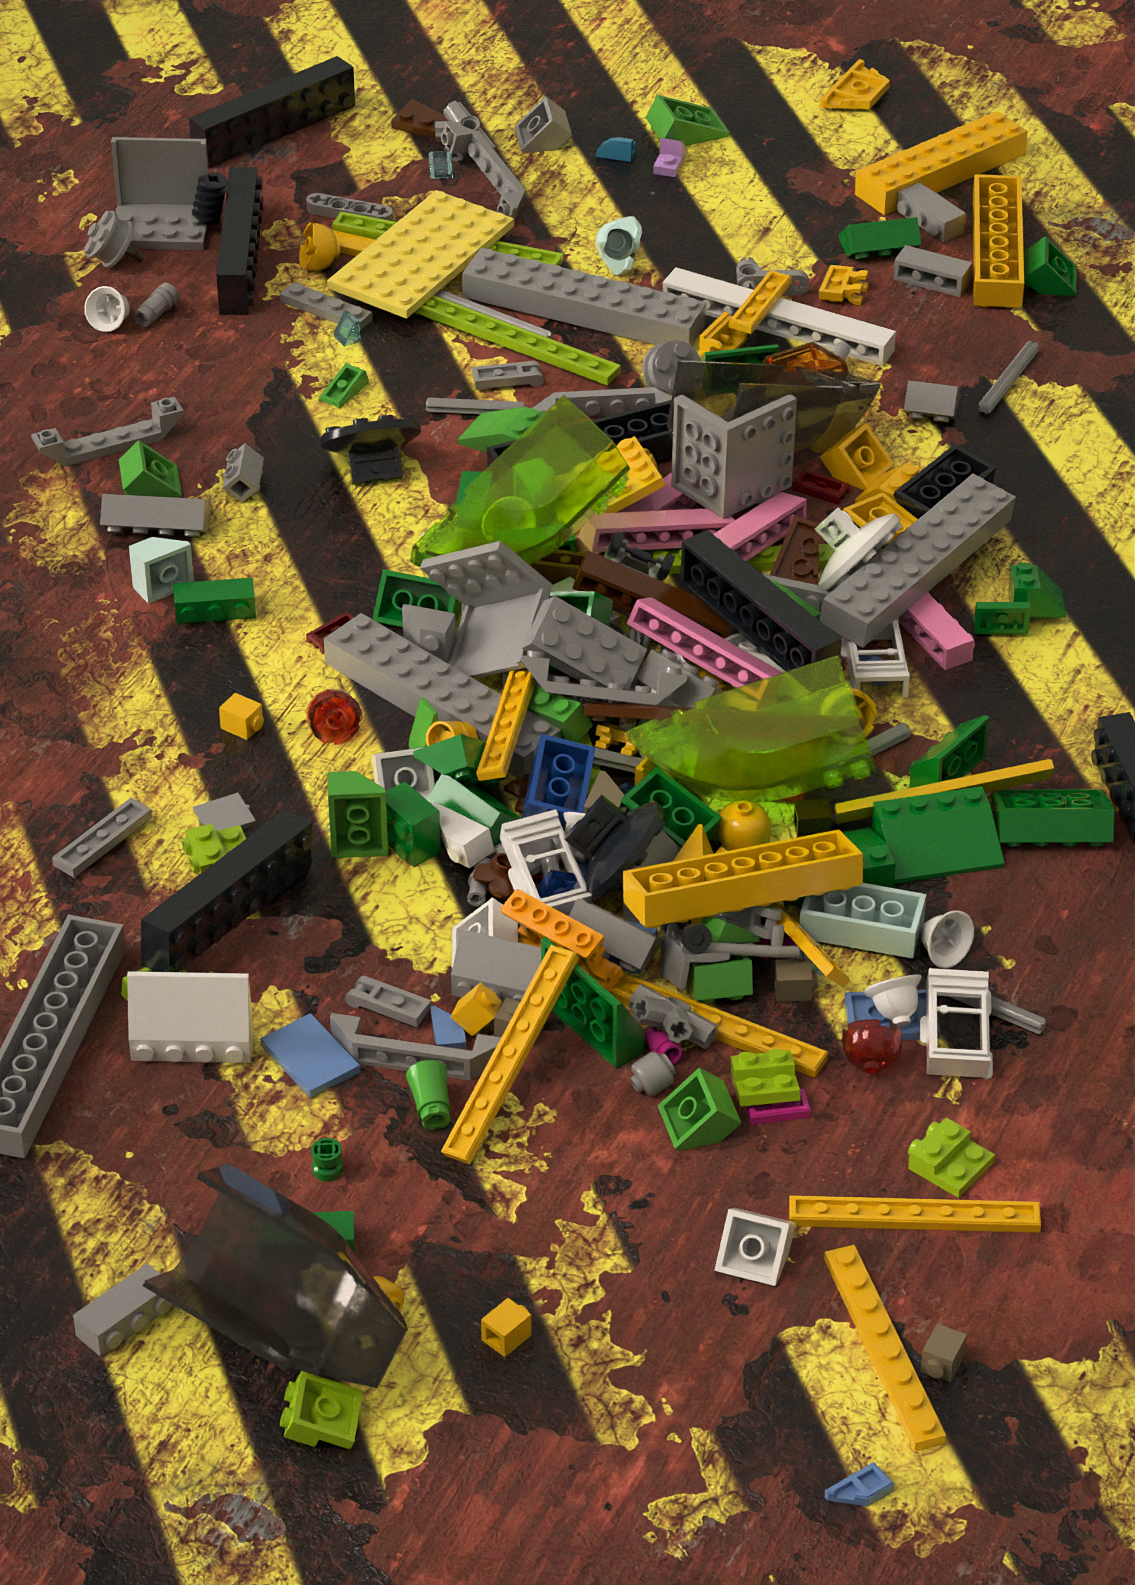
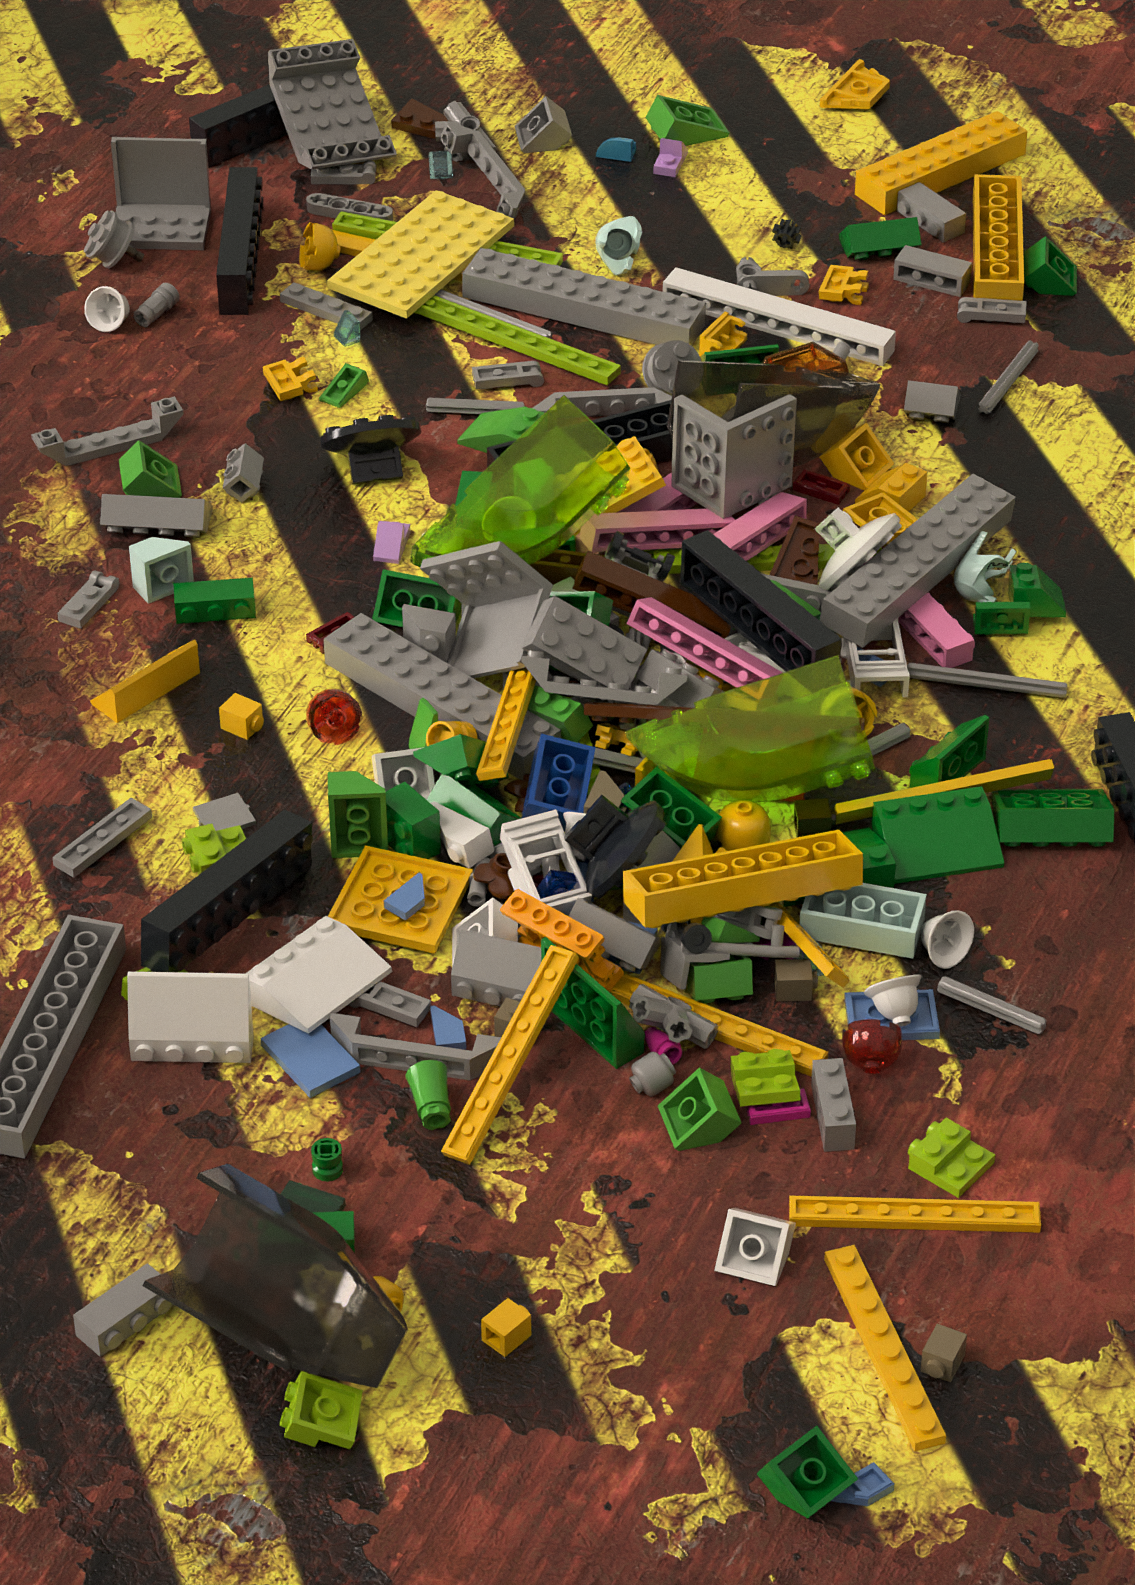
black piece [191,172,228,226] -> none
yellow brick [451,982,502,1036] -> none
yellow tile [729,270,792,334] -> none
black slope [893,444,996,519] -> none
white piece [920,968,993,1079] -> none
none -> light grey plate [57,570,119,629]
none -> yellow slope [90,639,200,723]
none -> white slope [245,916,393,1034]
none -> yellow plate [263,357,318,401]
none -> light grey slope [268,39,397,169]
none -> clear green tile [276,1180,346,1213]
none -> light grey plate [311,161,376,184]
none -> yellow plate [328,845,473,954]
none -> lavender slope [373,521,411,564]
none -> medium blue tile [384,872,425,921]
none -> green slope [757,1426,858,1519]
none -> black gear [772,219,802,249]
none -> light grey brick [811,1058,856,1152]
none -> light grey axle [907,663,1068,698]
none -> light aqua piece [954,531,1016,602]
none -> light grey plate [957,297,1026,323]

